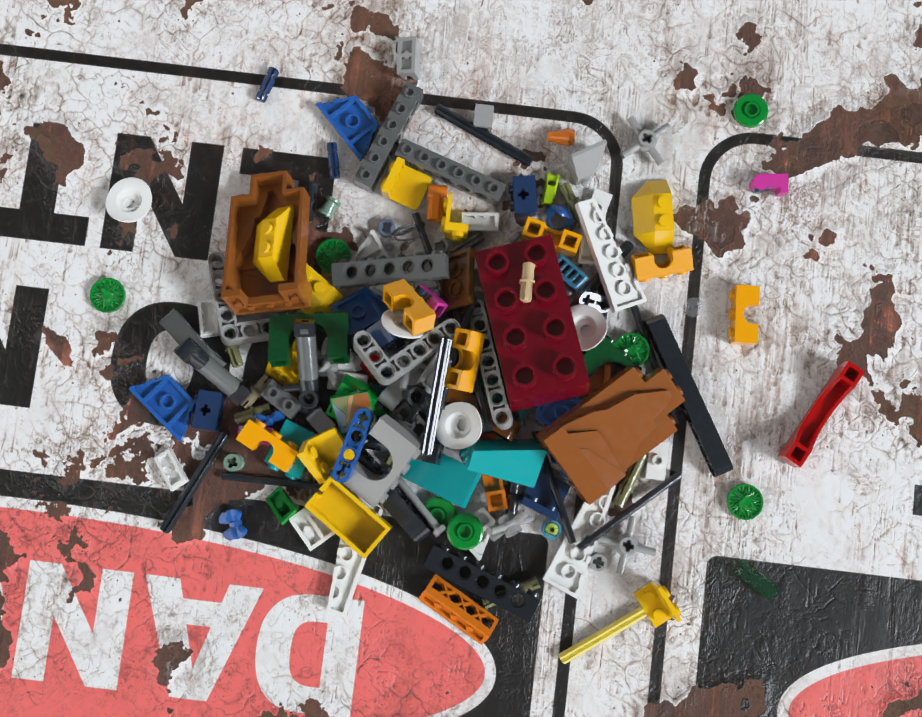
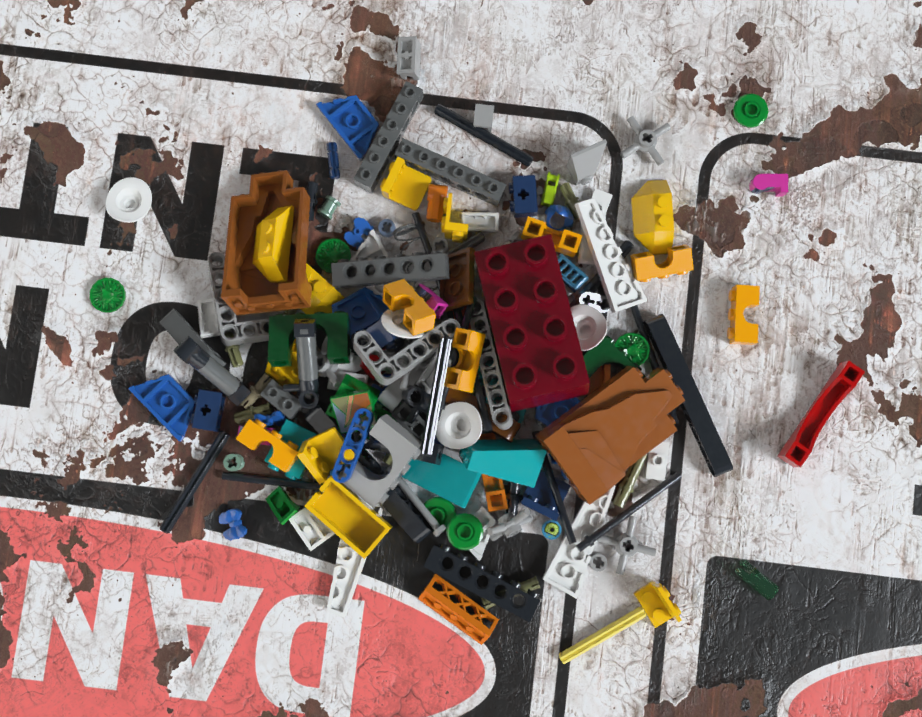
white plate [153,448,189,491] -> none
dark blue axle [256,67,279,103] -> none
tan axle [519,262,535,303] -> none
orange cone [548,128,575,147] -> none
clear tile [683,298,704,317] -> none
green wheel [727,484,764,520] -> none
none -> blue piece [344,217,375,249]

